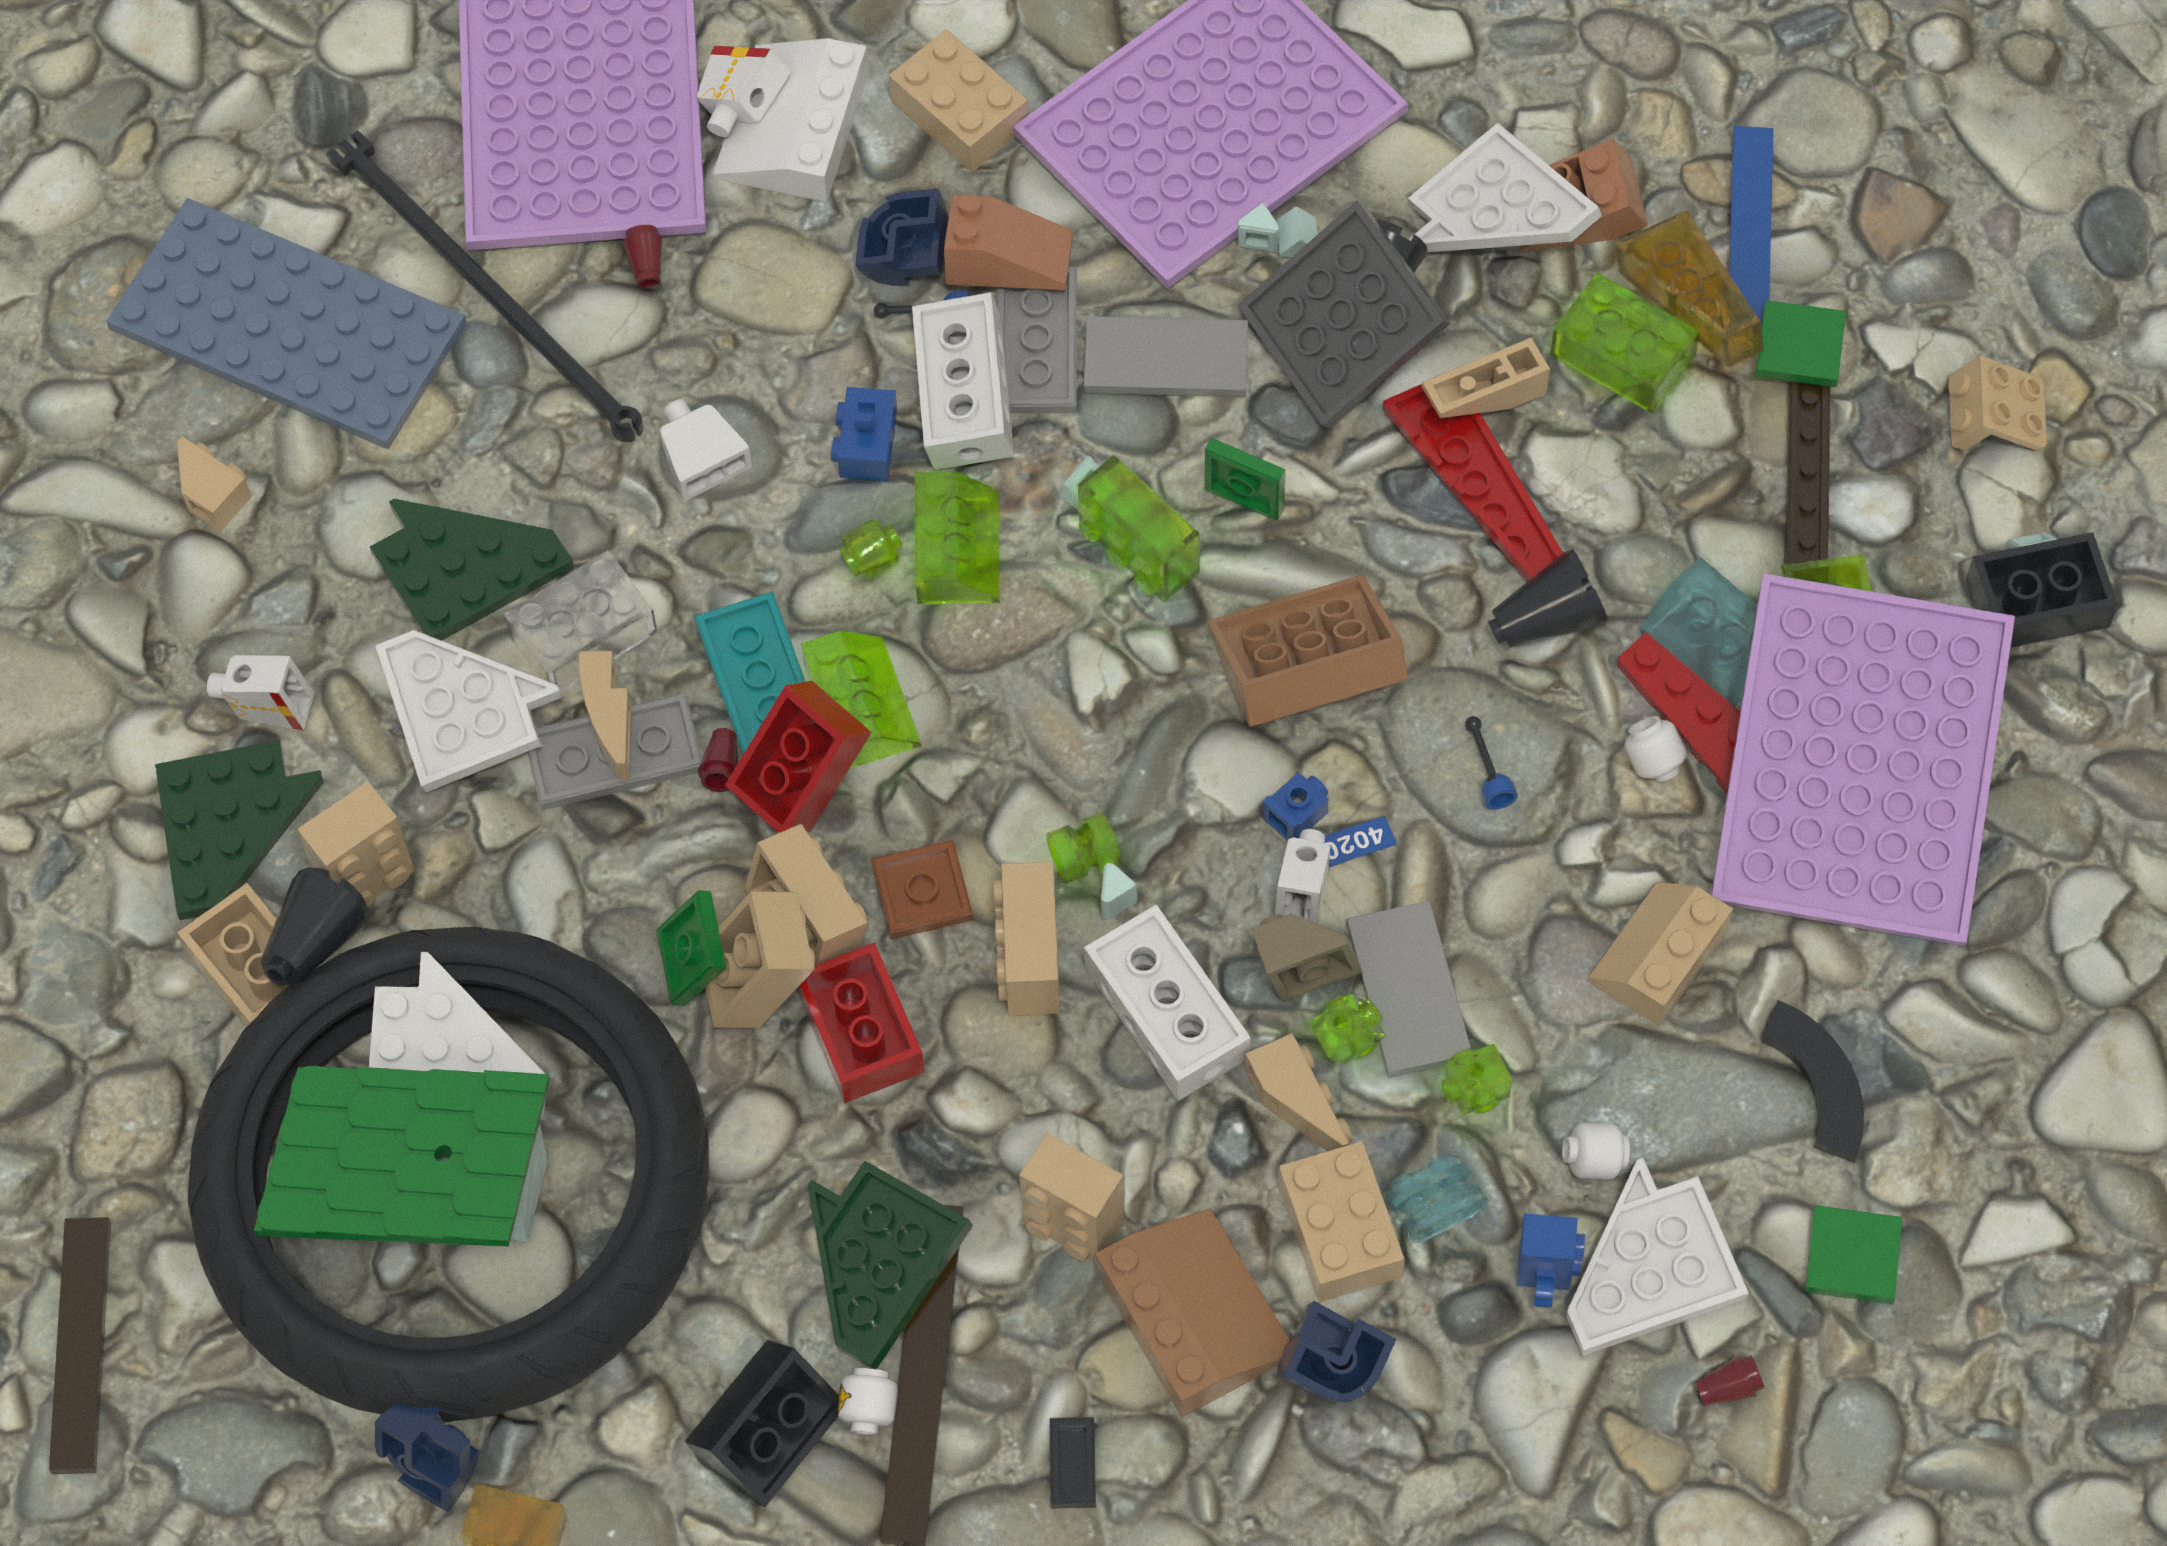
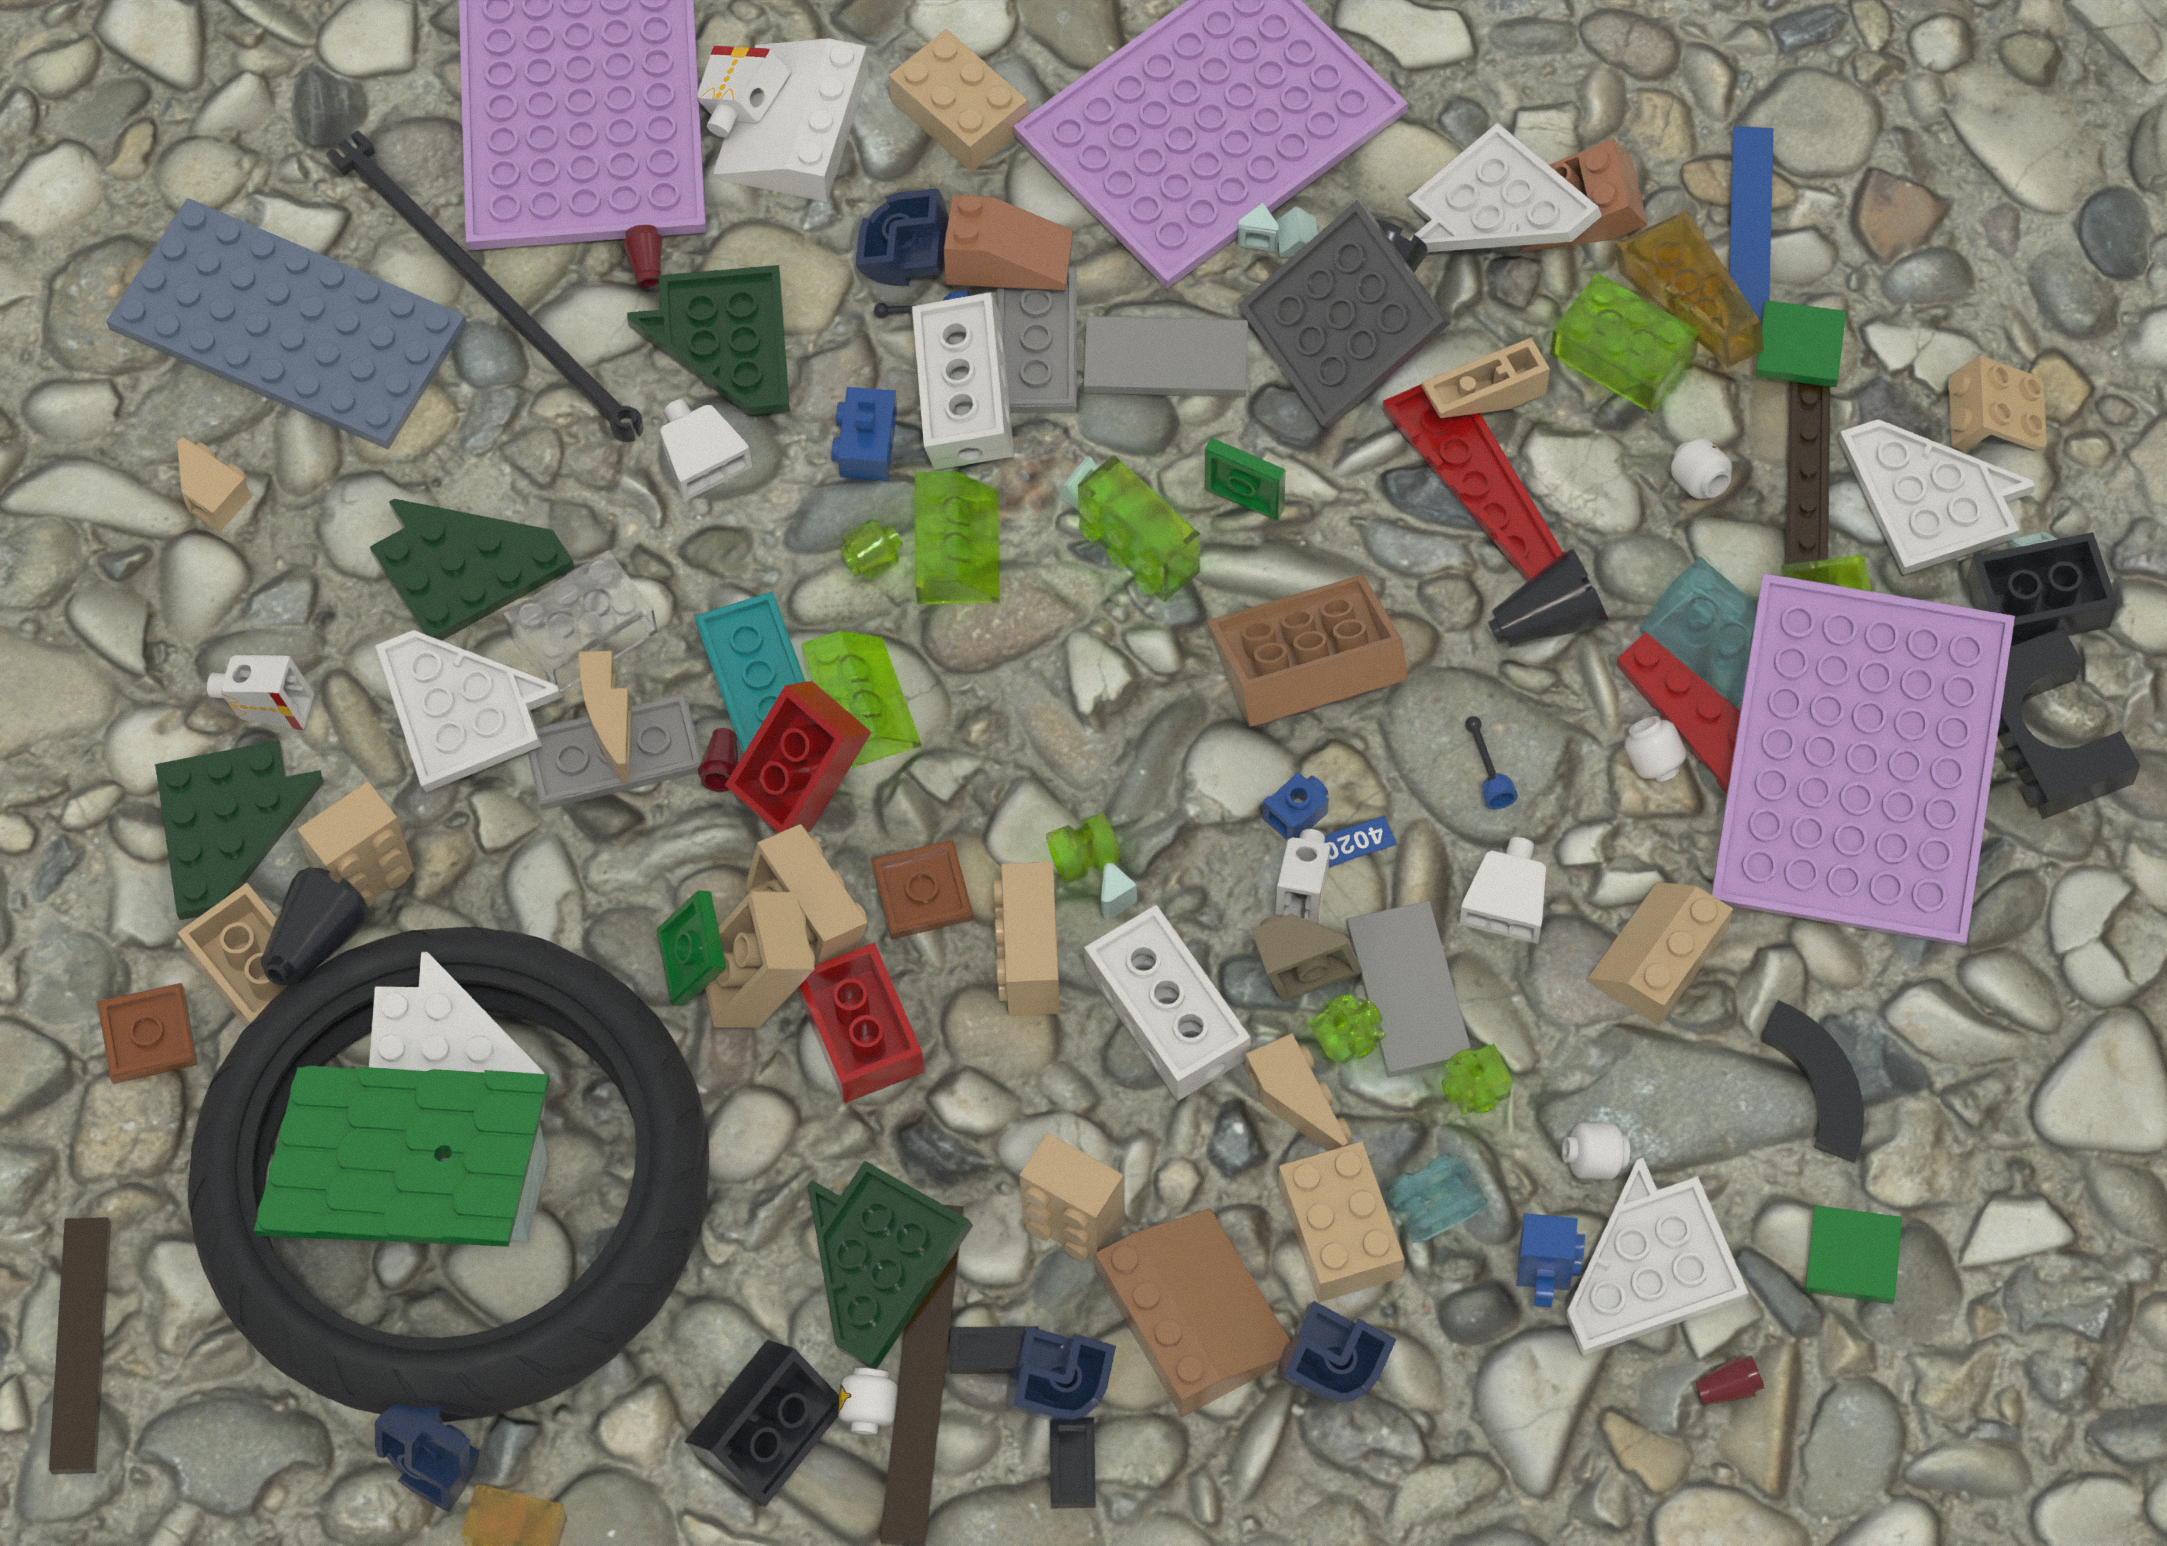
none -> dark orange tile [97,983,198,1084]
none -> dark green wing [627,265,790,415]
none -> black tile [950,1326,1039,1374]
none -> dark blue brick [1006,1326,1116,1421]
none -> white torso [1459,837,1546,944]
none -> white head [1671,438,1732,499]
none -> white wing [1838,419,2035,575]
none -> black arch [1997,627,2140,819]

